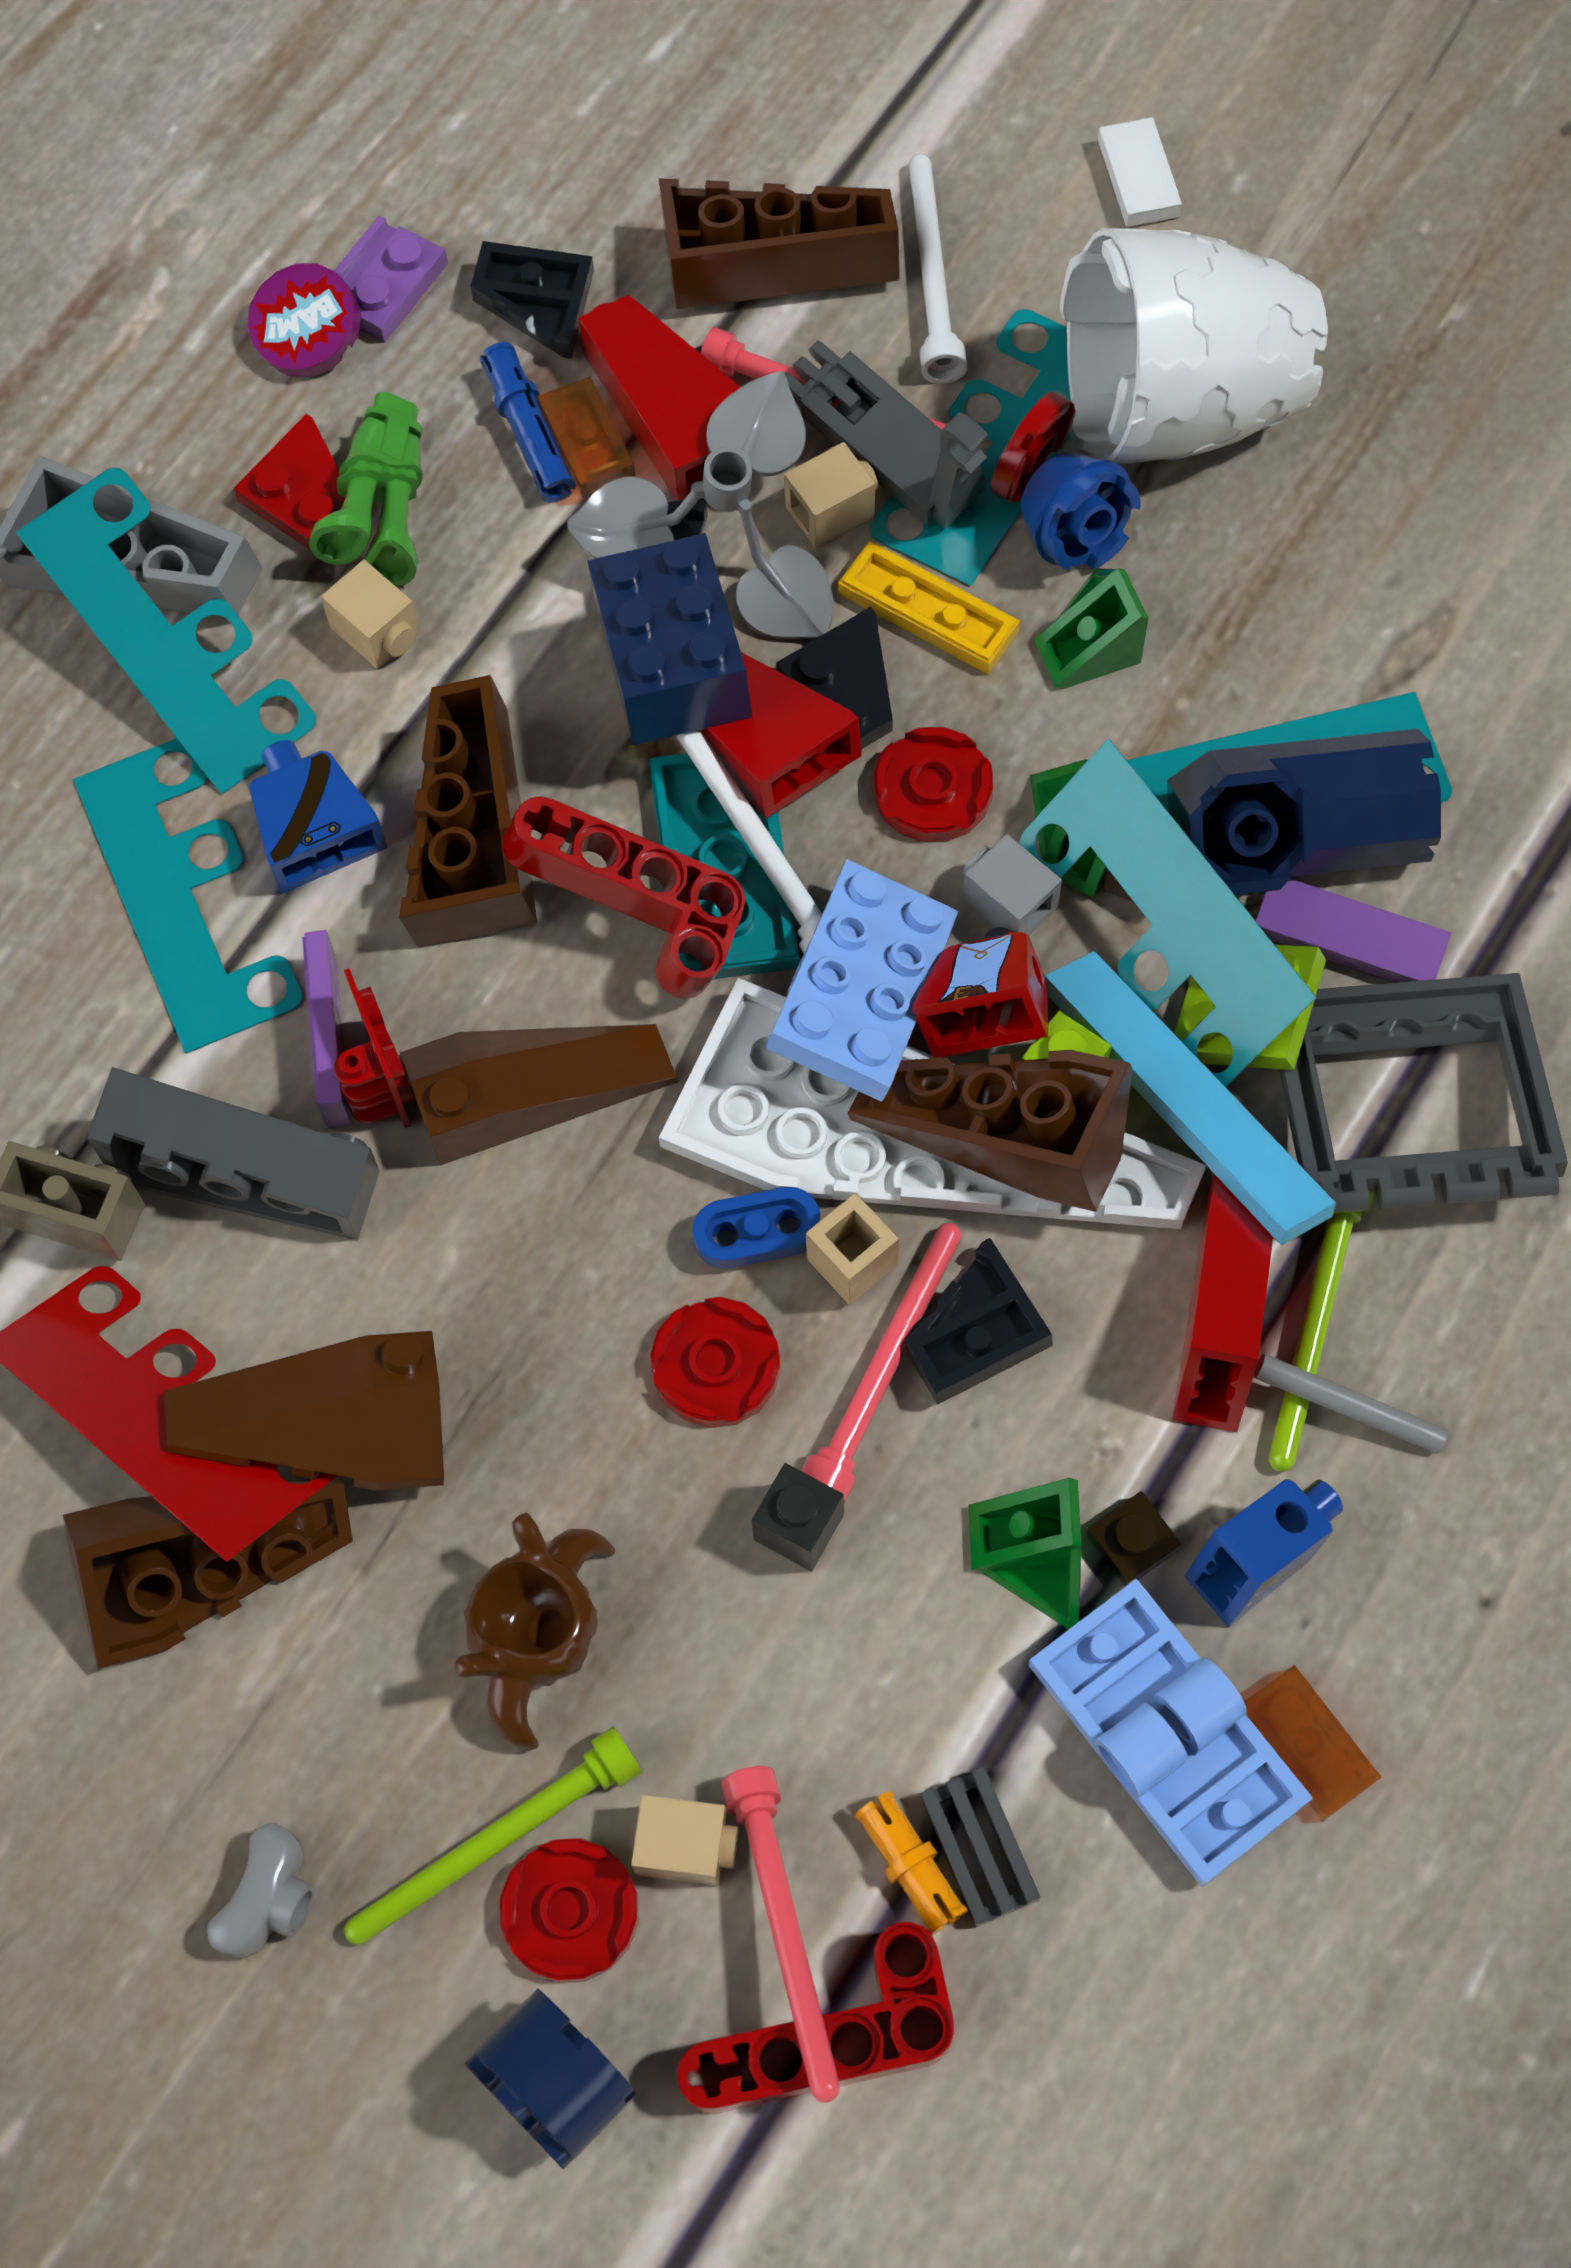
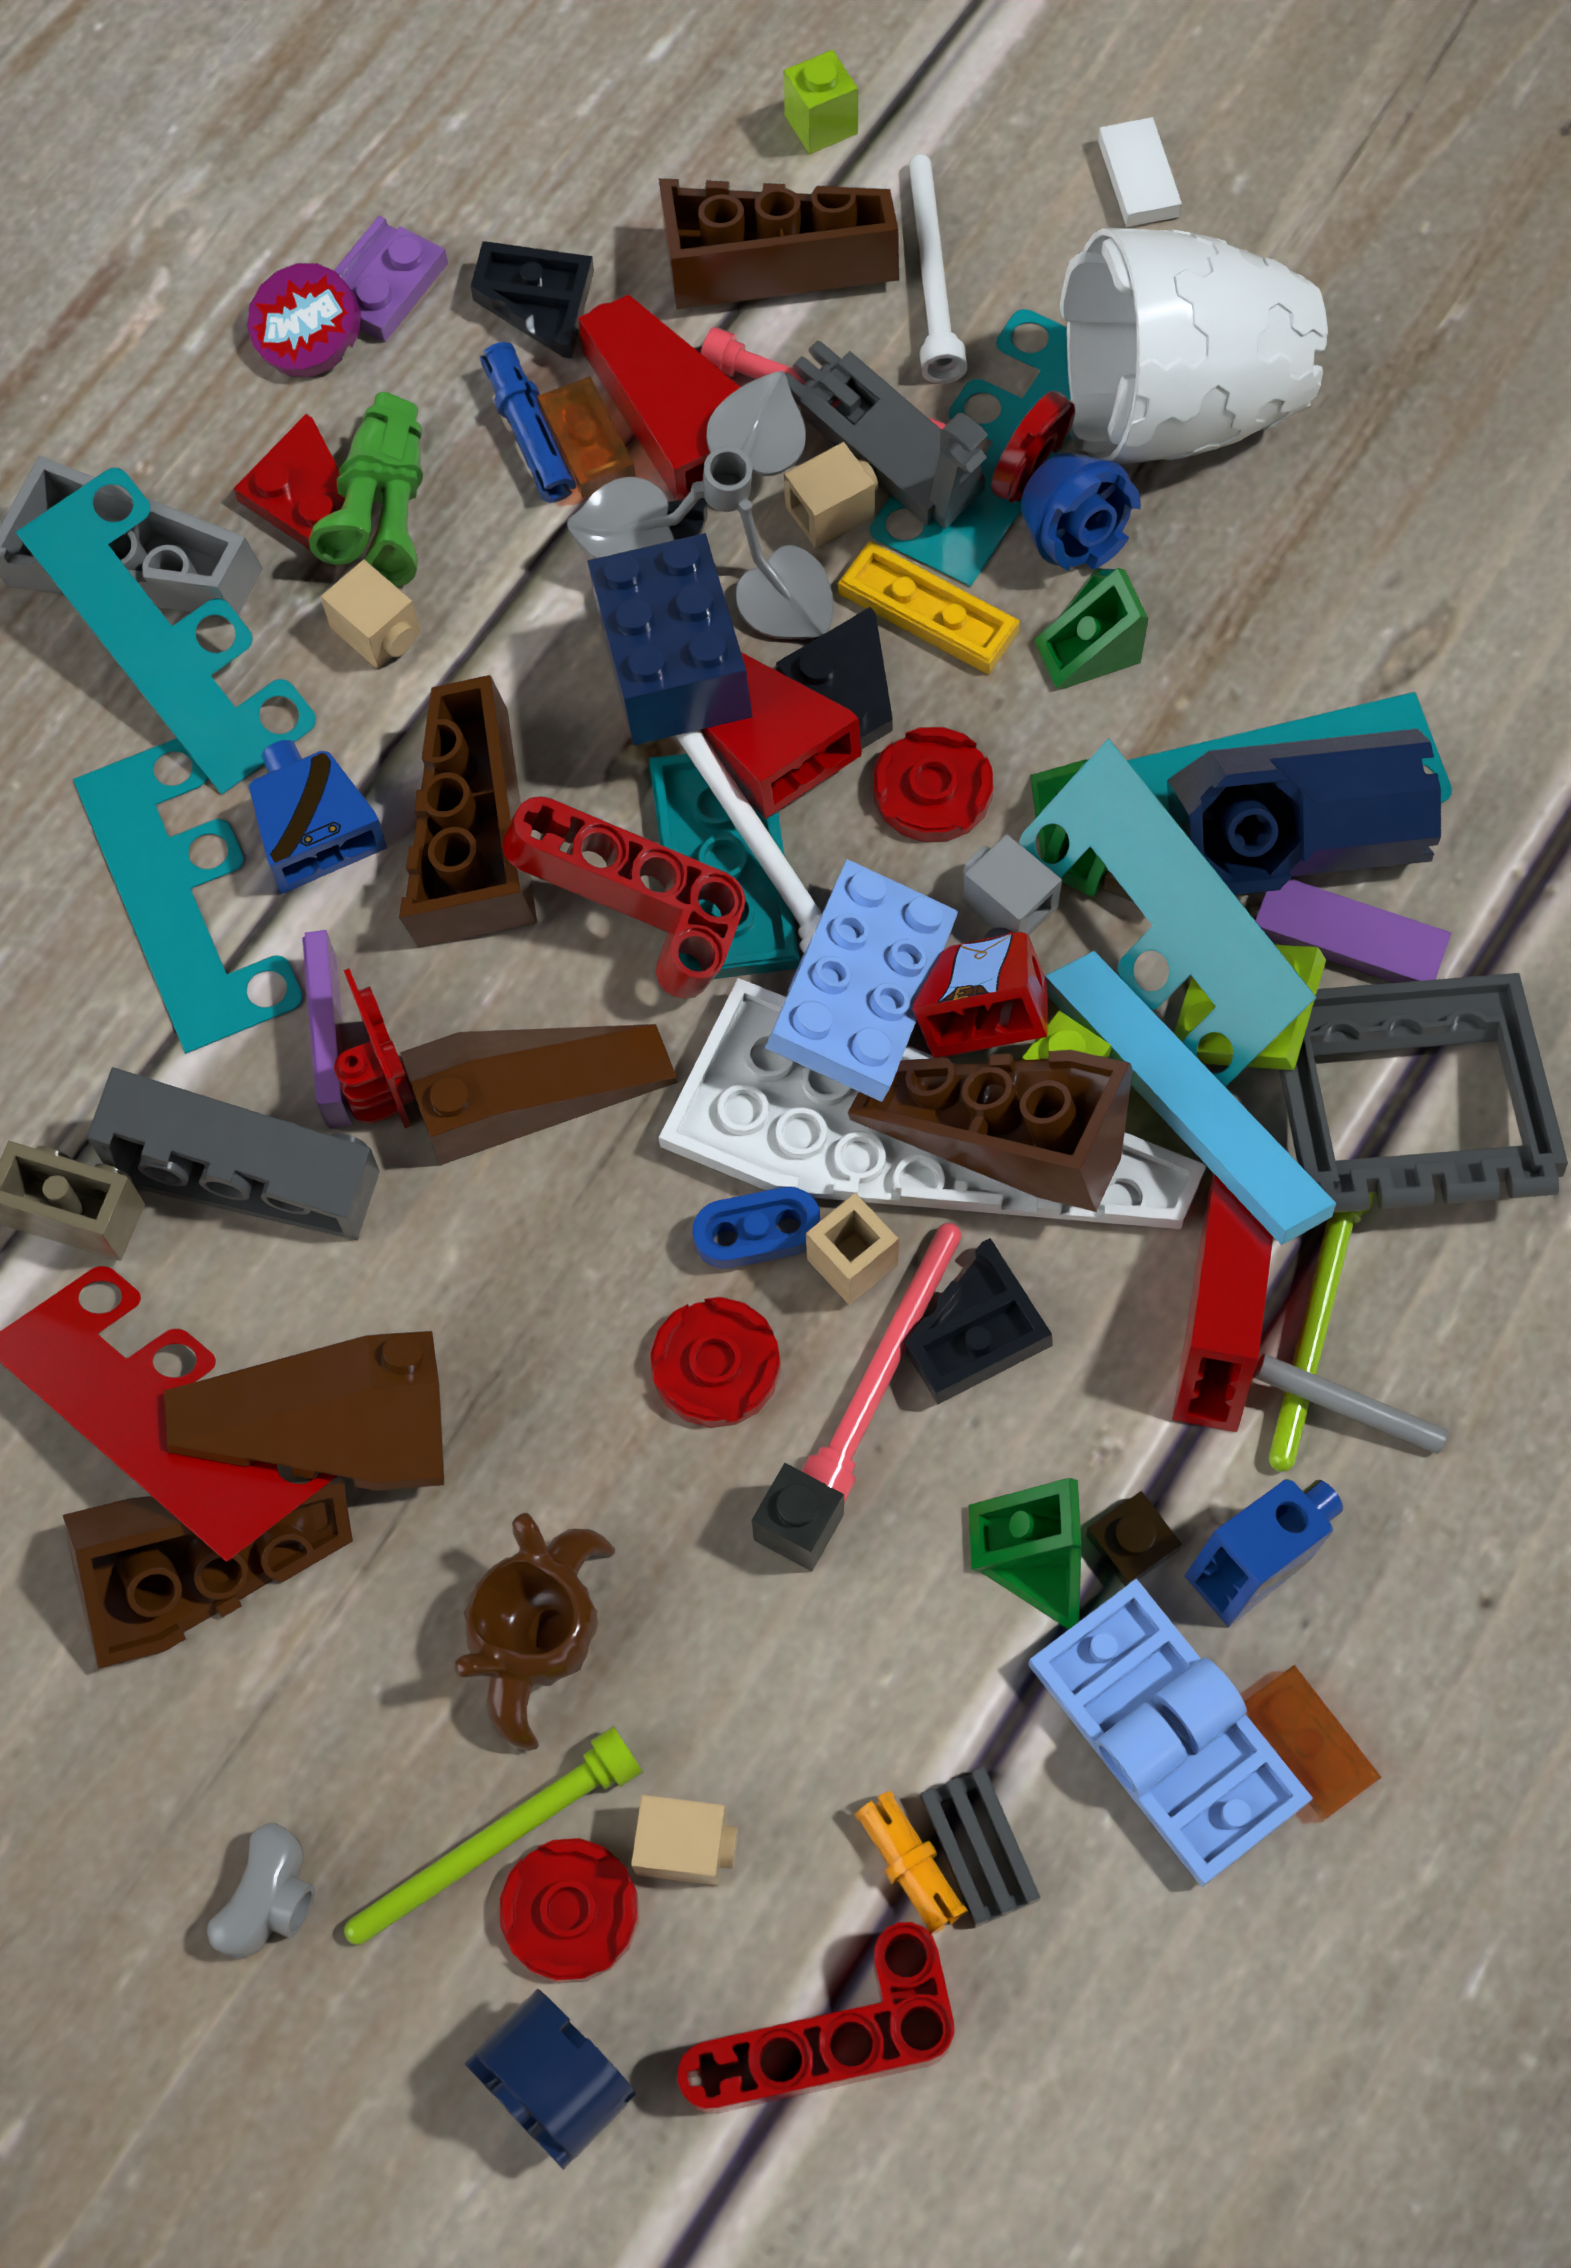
coral piece [721,1766,840,2103] -> none
none -> lime brick [783,49,858,154]

